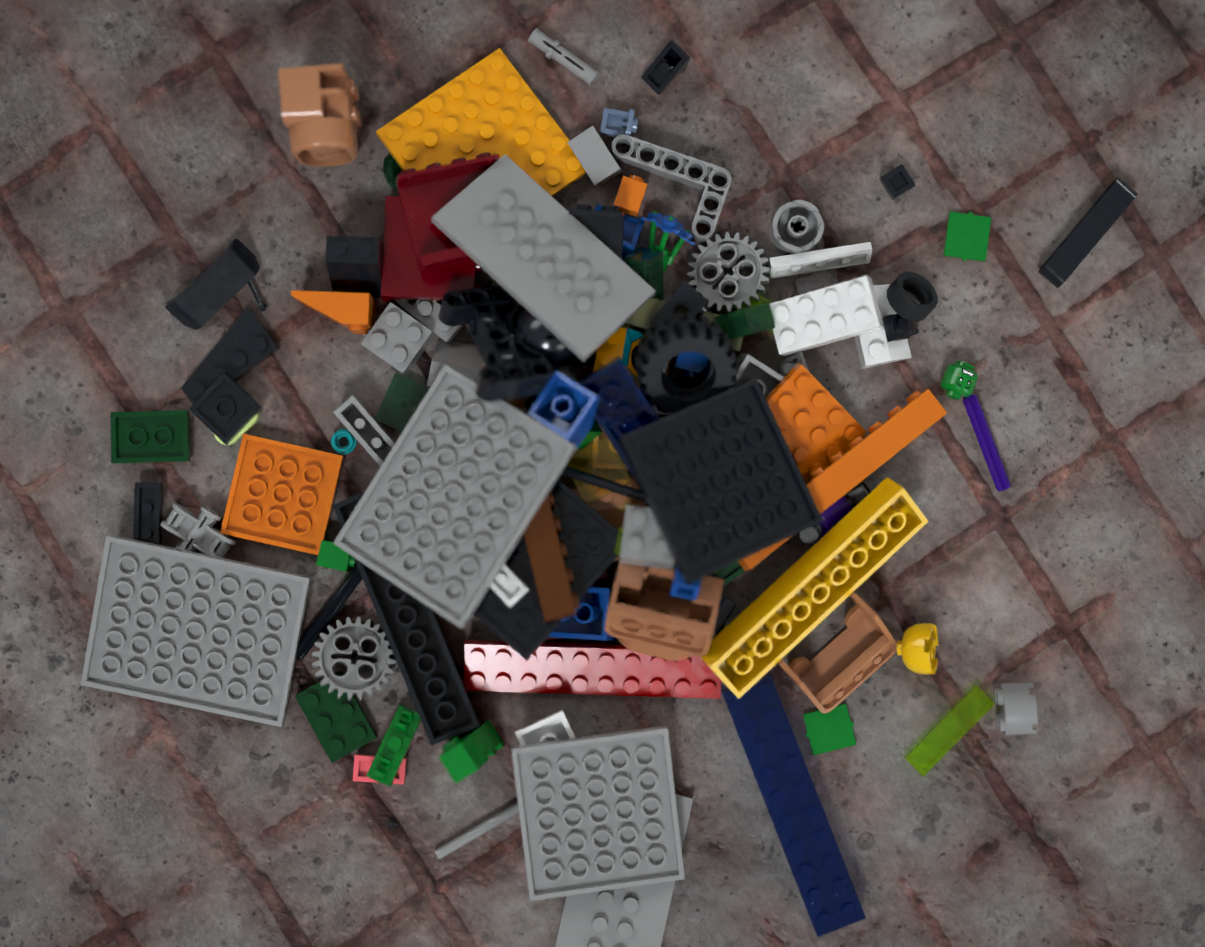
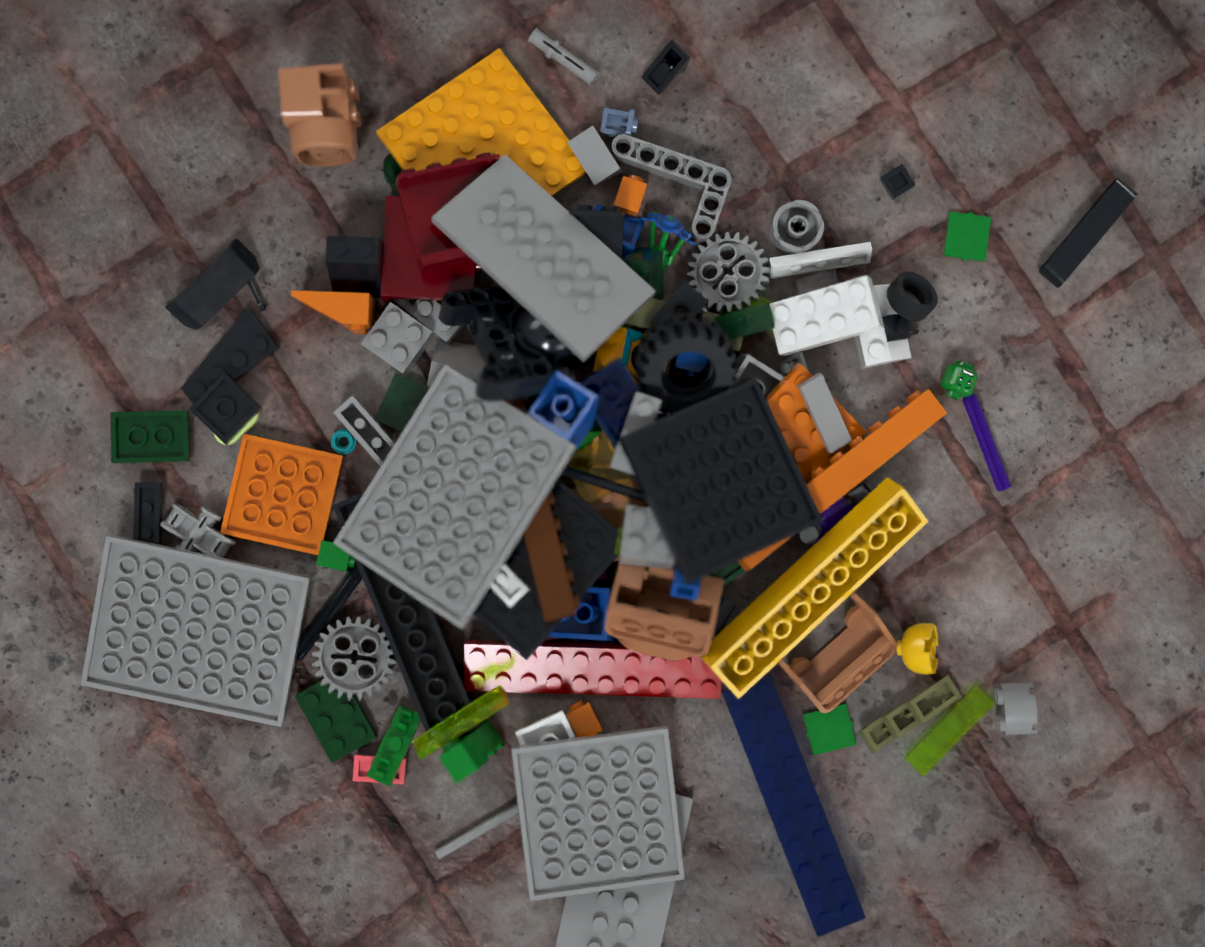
none -> clear neon green tile [413,685,510,760]
none -> orange brick [566,699,603,738]
none -> light grey plate [610,391,662,475]
none -> light grey tile [797,373,852,453]
none -> olive slope [858,675,962,753]

